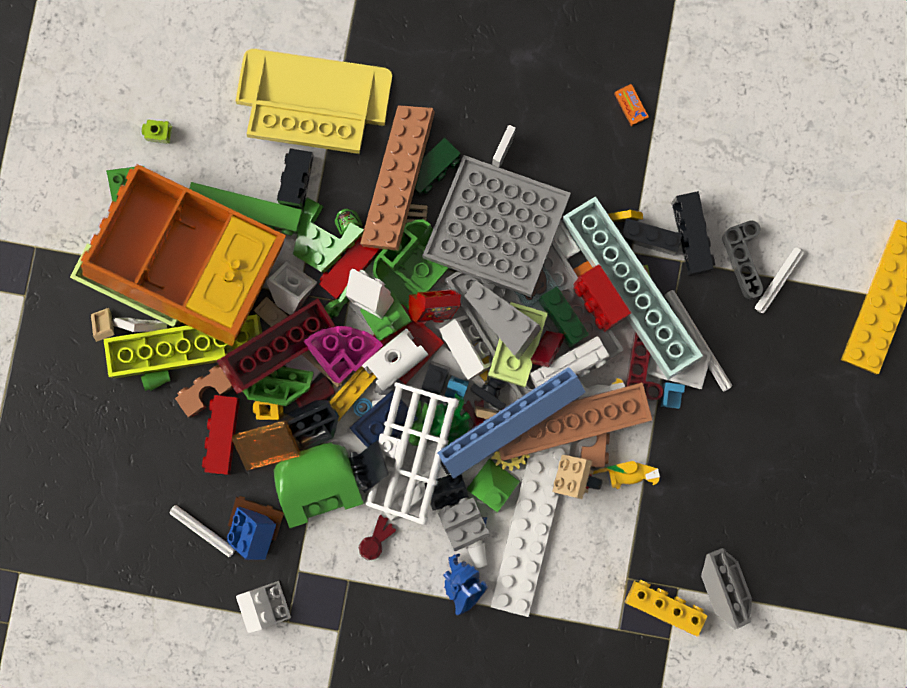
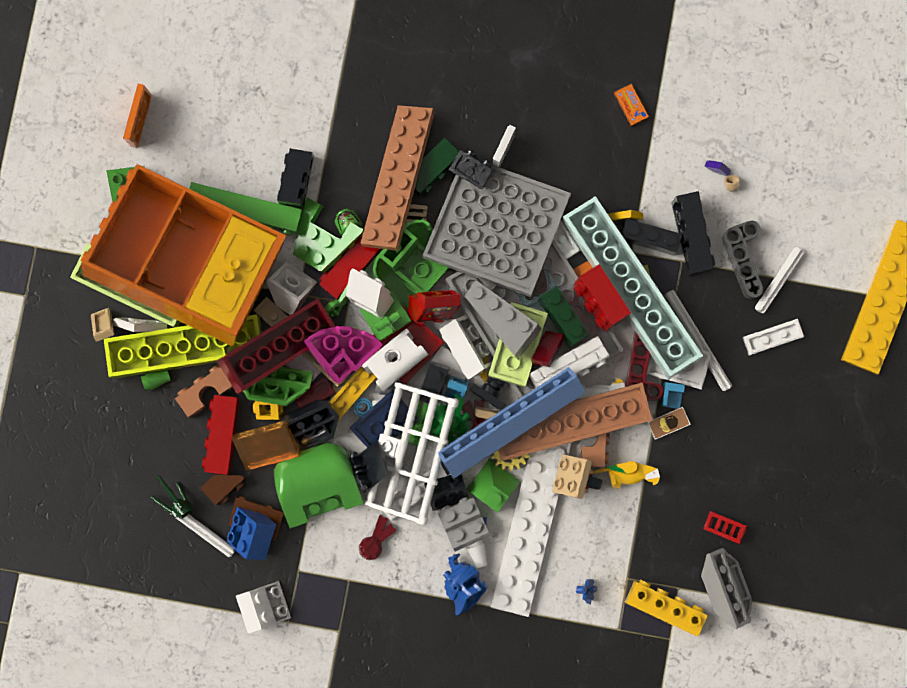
lime brick [142,119,172,144] -> none
light yellow slope [236,49,392,154] -> none
none -> orange tile [123,83,152,148]
none -> dark green plant [150,476,192,519]
none -> reddish brown slope [200,475,247,505]
none -> black bracket [449,149,496,190]
none -> blue plant [576,579,597,604]
none -> medium nougat tile [647,407,691,440]
none -> red slope [703,511,748,544]
none -> dark purple tile [705,160,731,176]
none -> tan hinge [724,175,740,192]
none -> white tile [743,319,804,355]

